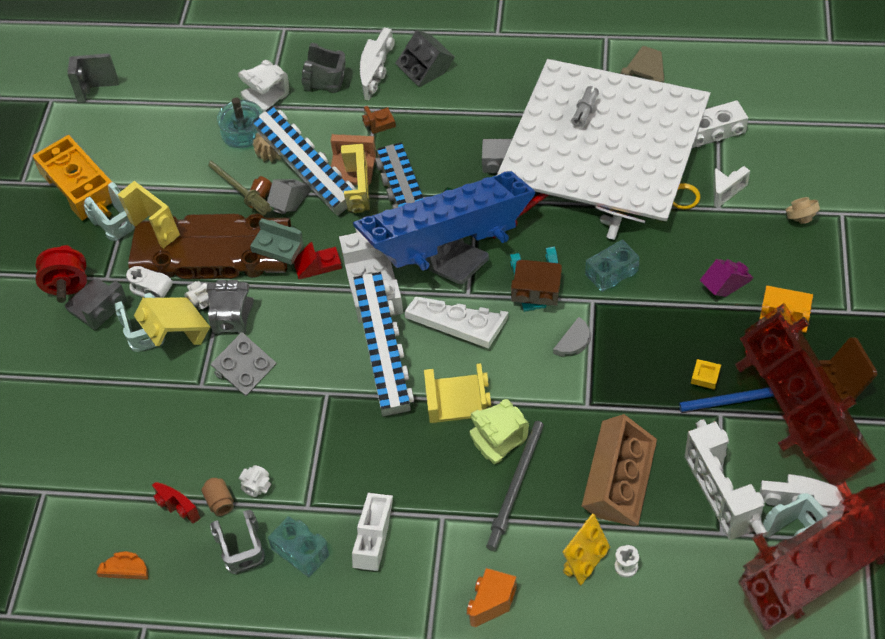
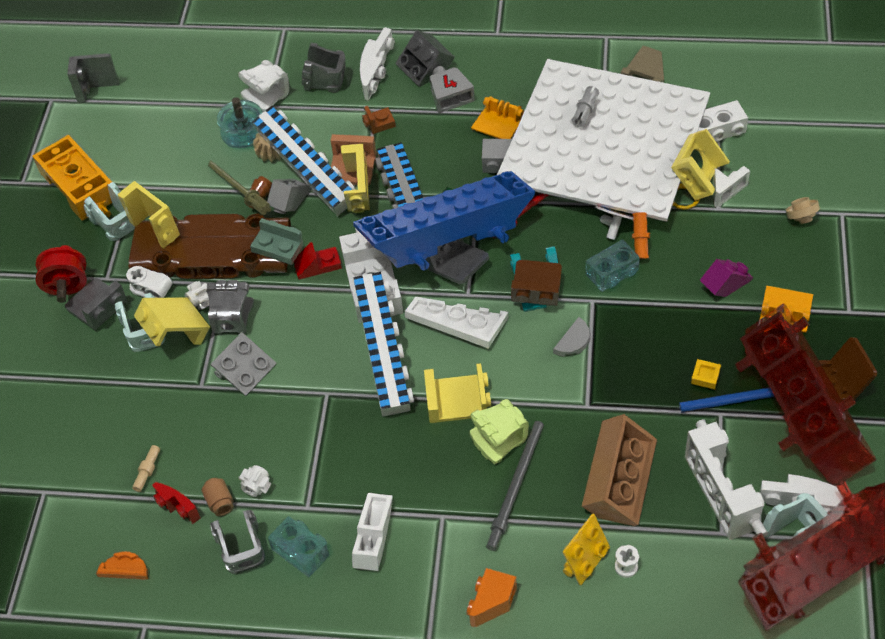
none -> tan bar [132,445,160,492]
none -> light grey torso [430,66,475,114]
none -> light orange hinge [471,96,524,139]
none -> orange pin [632,212,650,259]
none -> light yellow panel [671,129,730,200]

